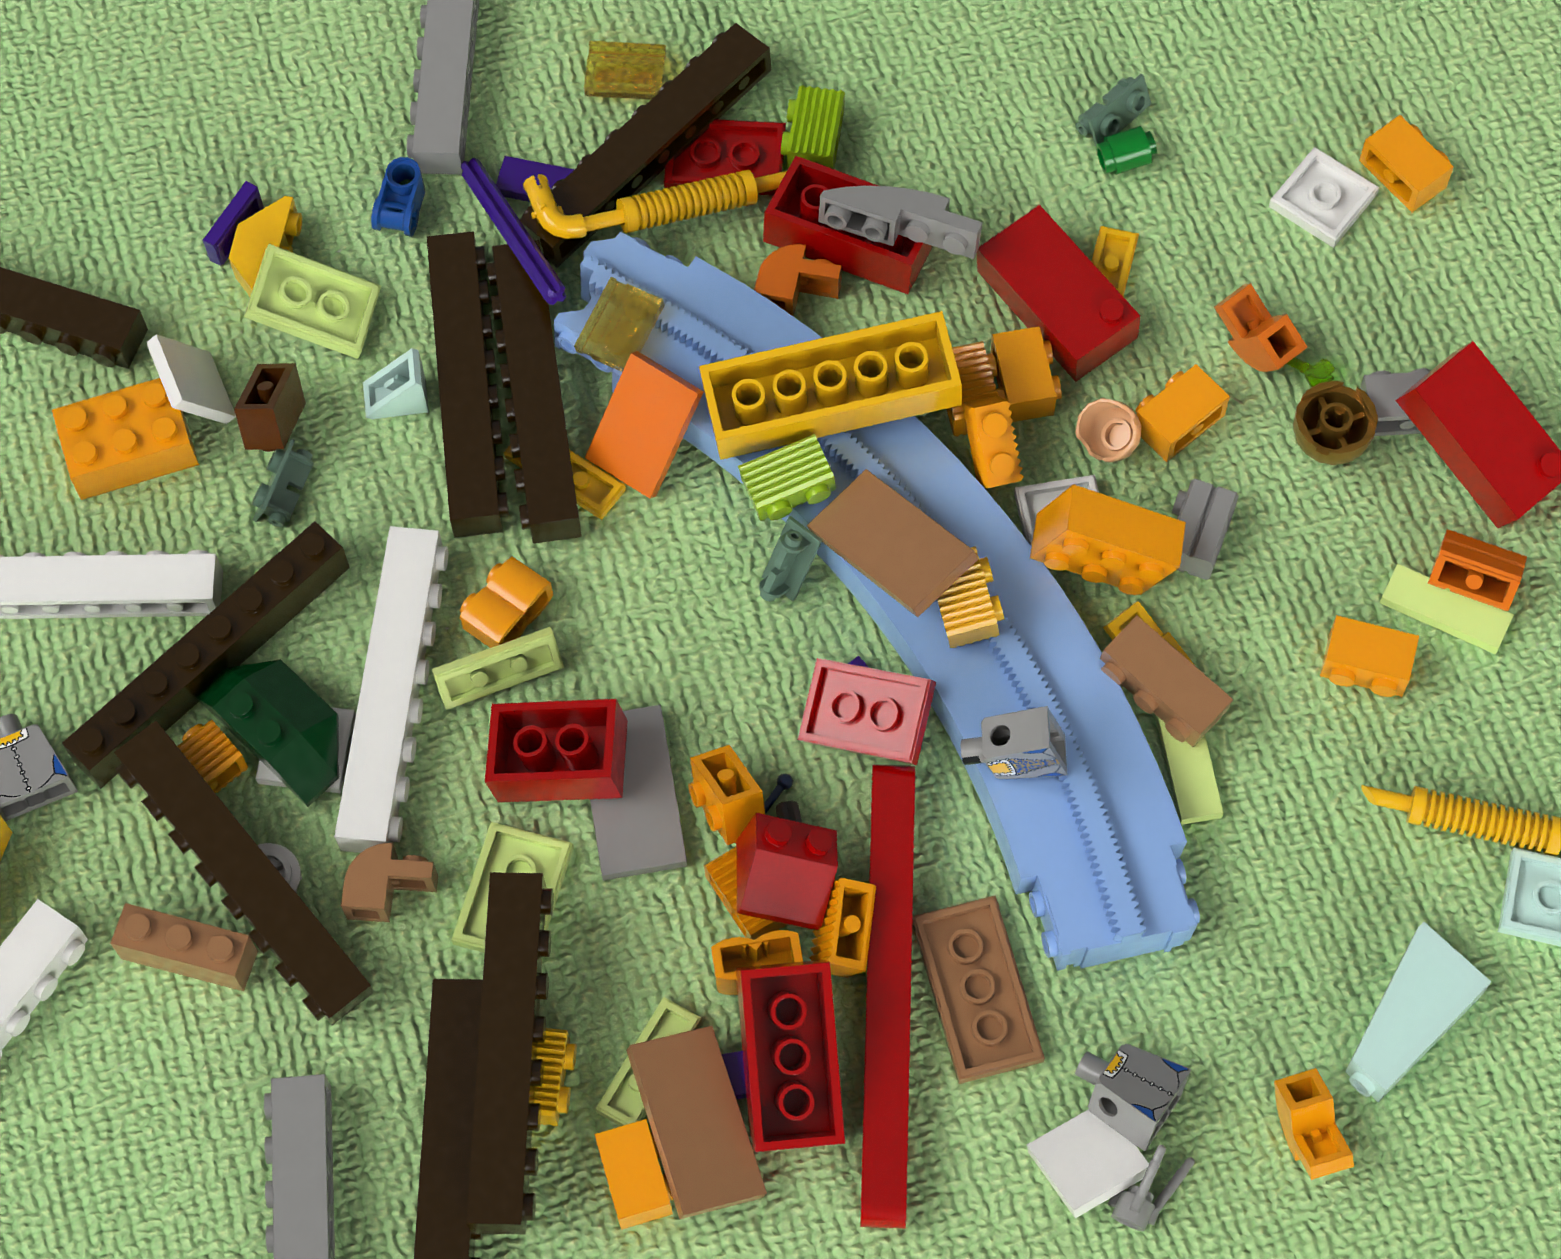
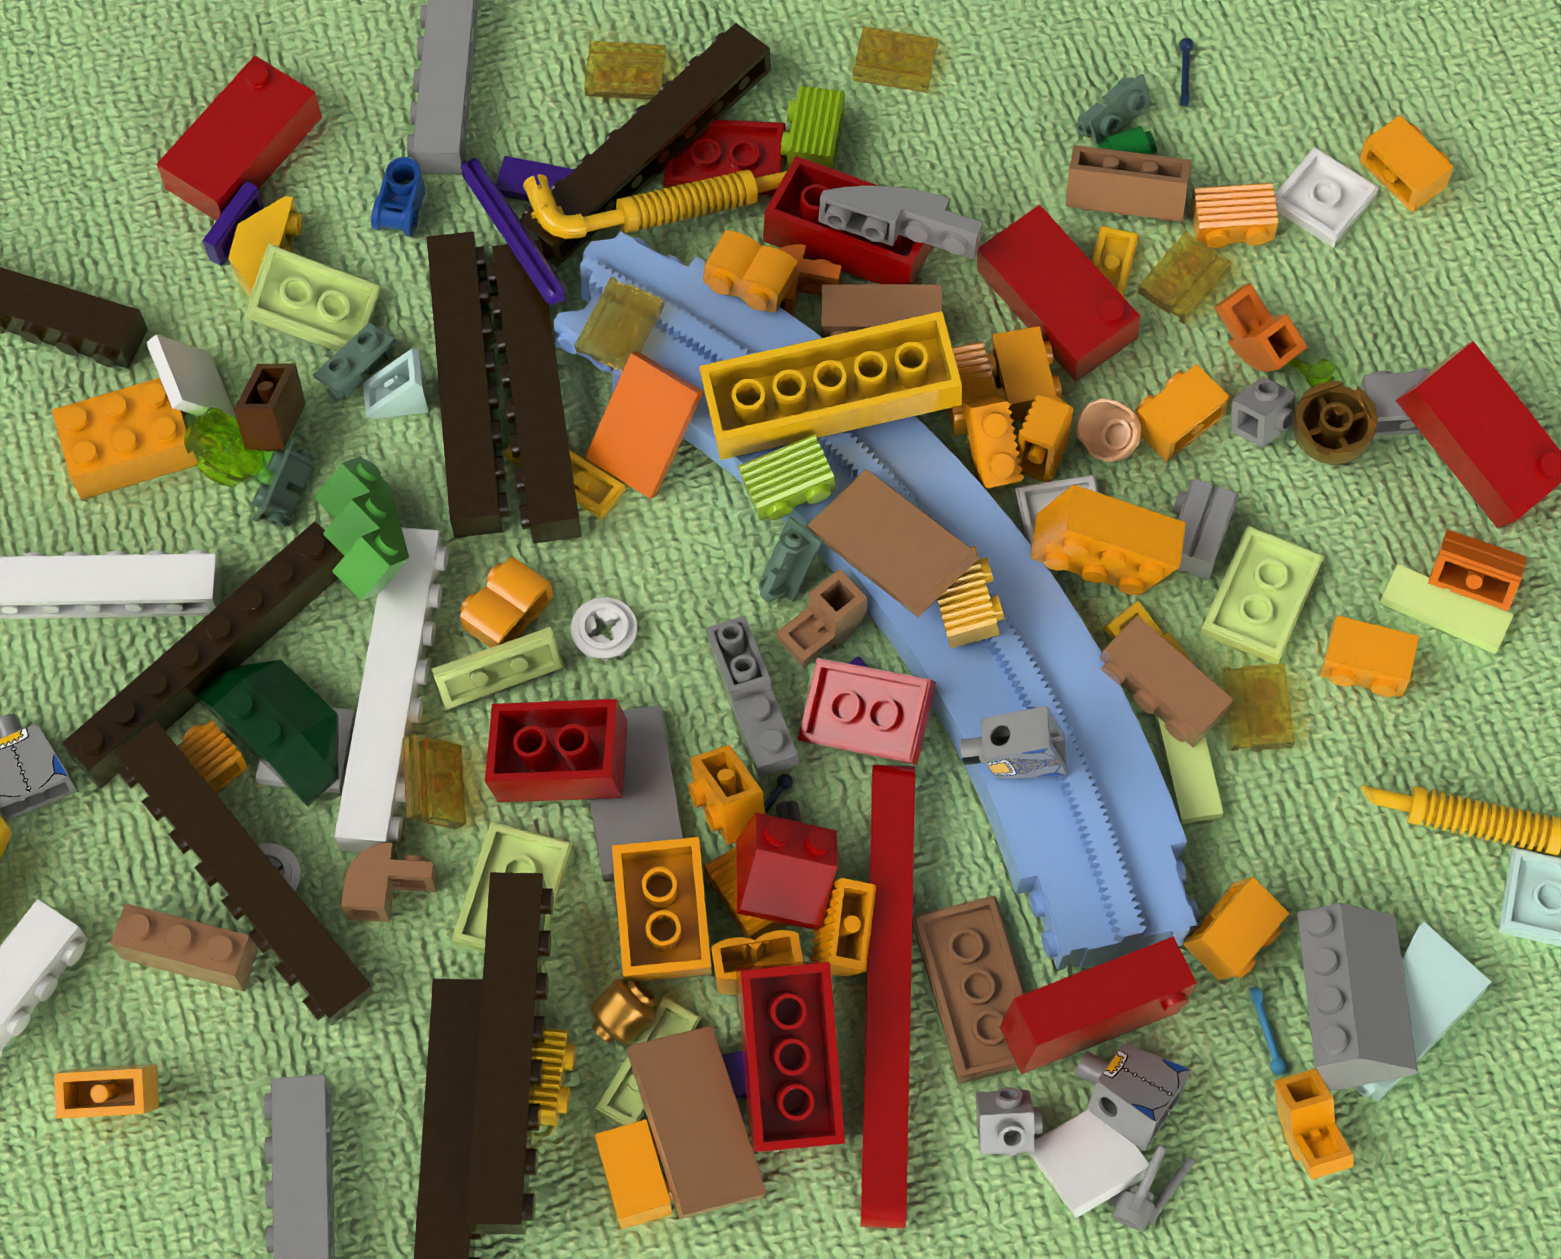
none -> light orange brick [54,1064,159,1119]
none -> red brick [156,55,322,221]
none -> clear neon green plate [184,407,263,487]
none -> sand green hinge [313,322,396,402]
none -> bright green brick [314,456,409,601]
none -> clear yellow plate [402,733,466,830]
none -> white gear [571,597,638,662]
none -> pearl gold head [591,978,657,1044]
none -> light orange brick [612,837,712,982]
none -> light orange brick [703,230,798,312]
none -> light grey slope [706,616,799,777]
none -> medium nougat brick [776,569,867,668]
none -> medium nougat brick [821,284,942,338]
none -> clear yellow plate [853,26,938,93]
none -> light grey brick [976,1087,1042,1156]
none -> red brick [999,936,1197,1075]
none -> light orange brick [1017,394,1074,482]
none -> medium nougat brick [1065,145,1192,221]
none -> clear yellow plate [1137,231,1232,324]
none -> dark blue hinge [1179,38,1194,107]
none -> light orange brick [1182,876,1289,981]
none -> light orange brick [1190,183,1278,248]
none -> yellowish green tile [1200,525,1324,665]
none -> clear yellow plate [1222,664,1295,751]
none -> light grey brick [1231,376,1295,448]
none -> dark azure hinge [1249,986,1288,1075]
none -> light grey slope [1297,903,1418,1091]

